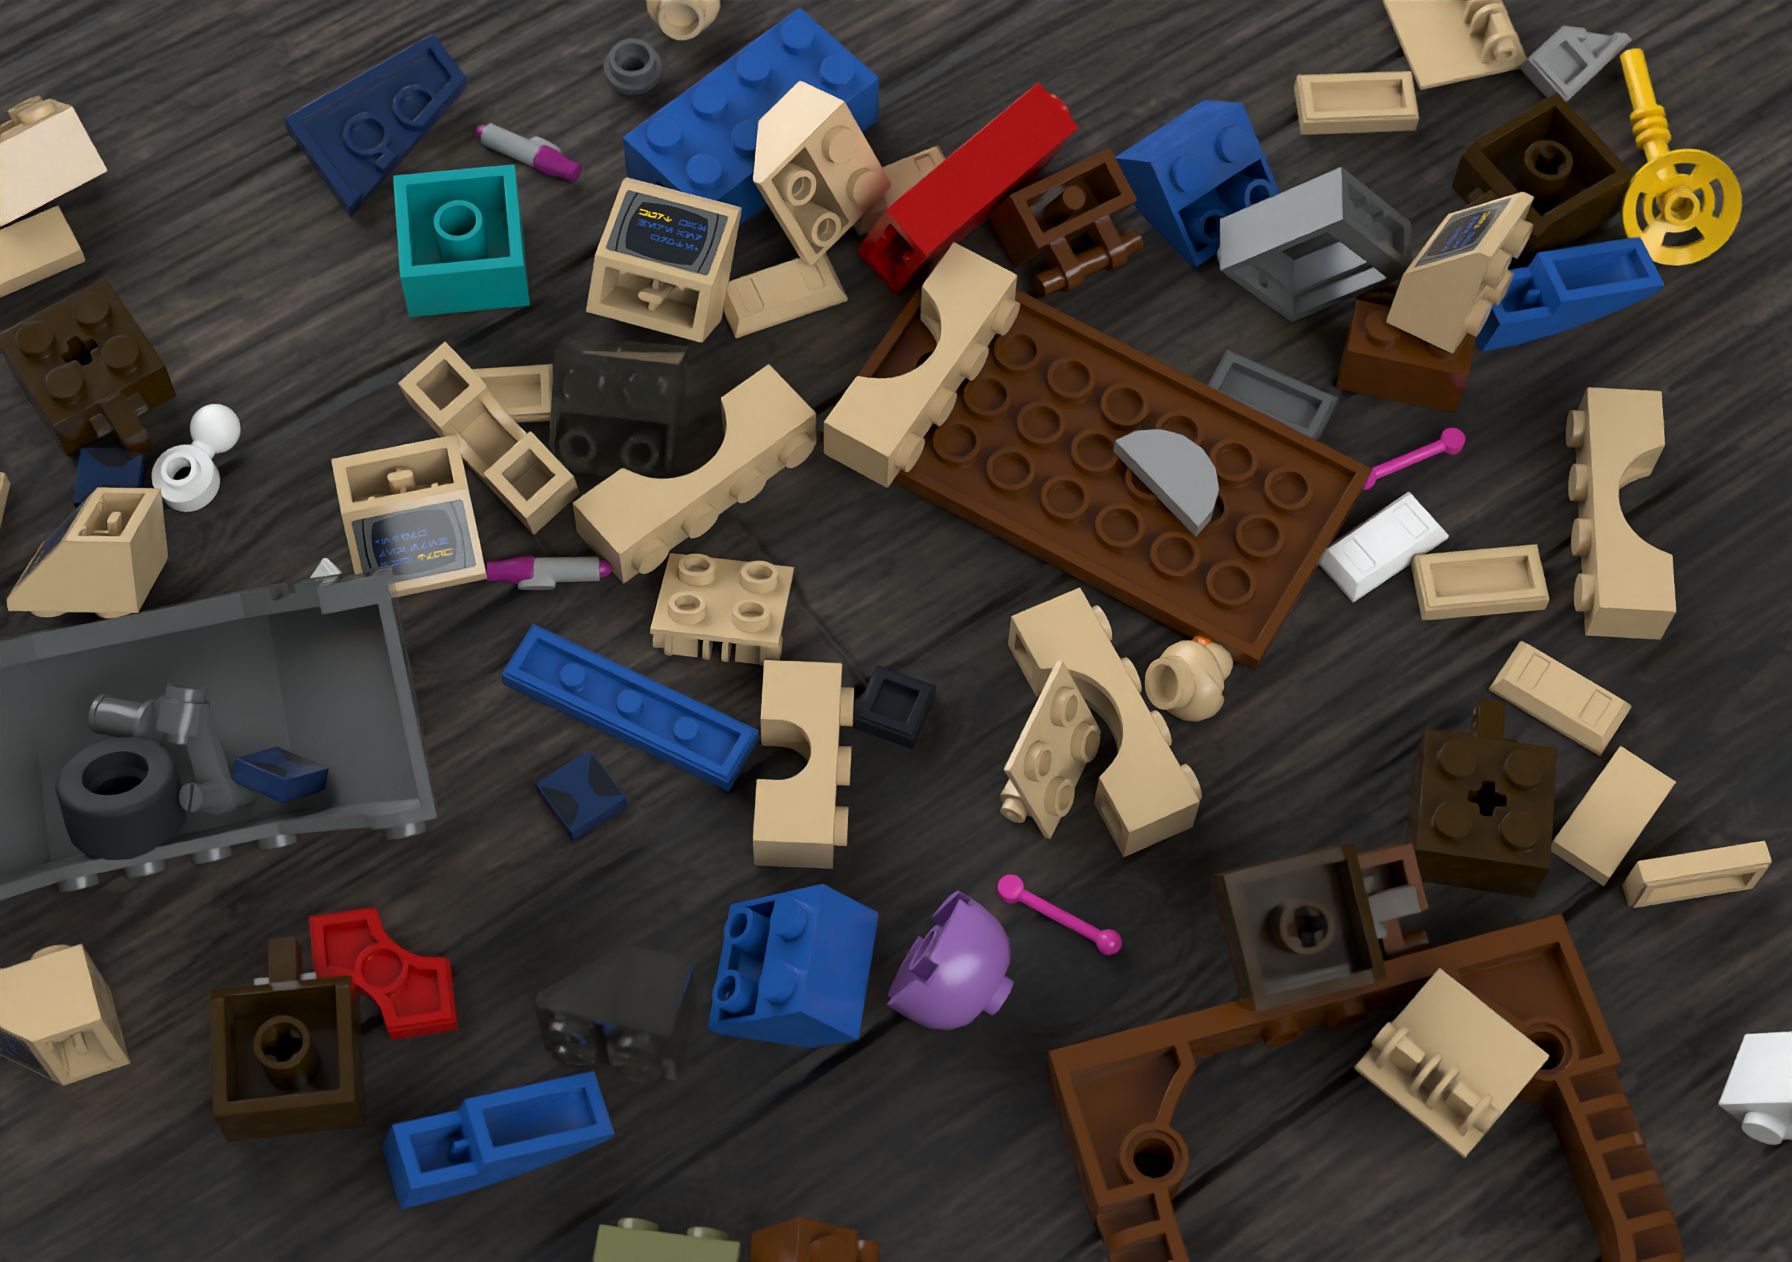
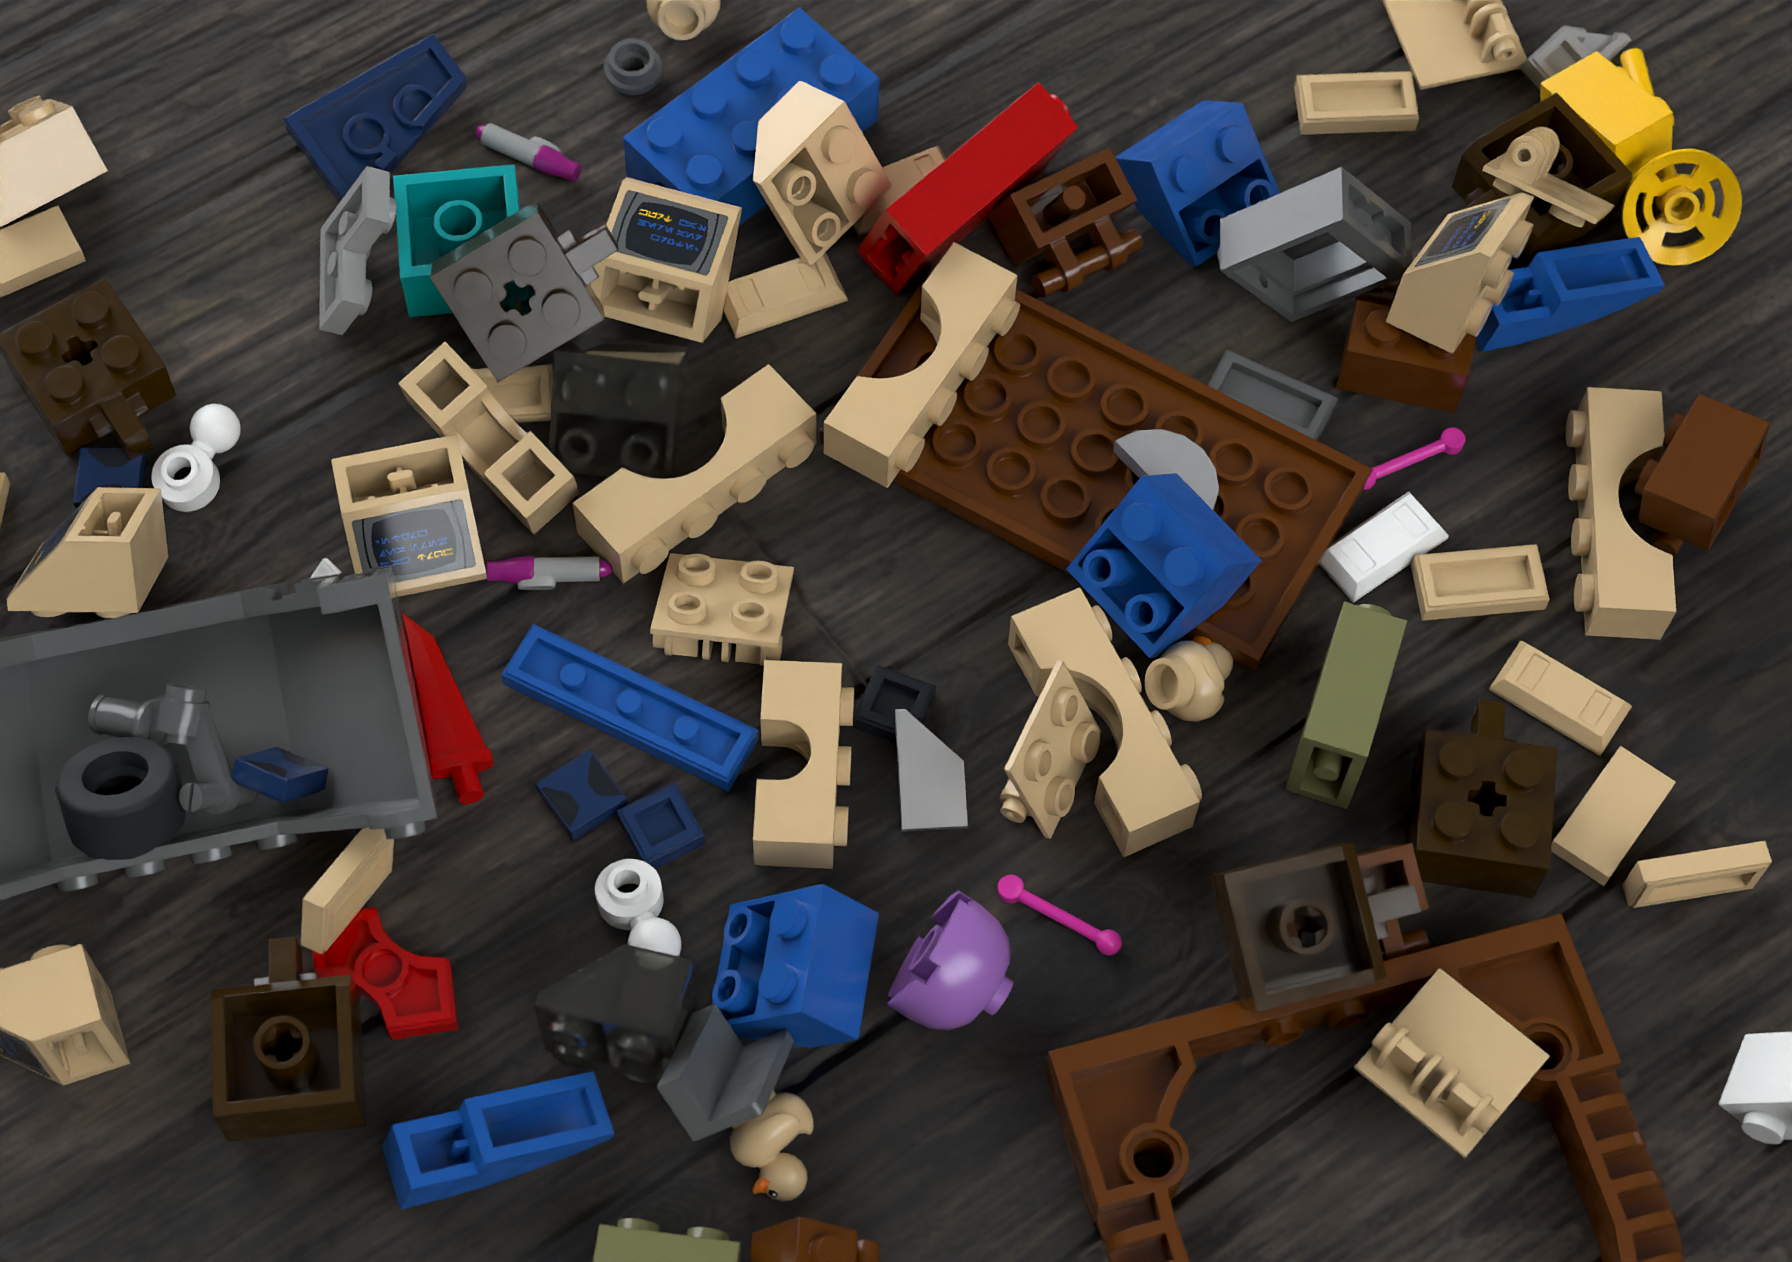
none -> tan tile [301,827,394,954]
none -> light grey plate [319,166,396,335]
none -> red bar [401,612,494,804]
none -> hinge [430,202,619,383]
none -> white plate [595,859,681,971]
none -> dark blue tile [616,782,705,869]
none -> dark grey panel [657,1003,794,1142]
none -> tan animal [730,1090,814,1202]
none -> light grey tile [895,709,968,832]
none -> blue slope [1066,473,1262,658]
none -> olive brick [1285,601,1407,809]
none -> tan hinge [1483,127,1614,227]
none -> yellow brick [1540,51,1674,178]
none -> reddish brown brick [1635,394,1770,557]

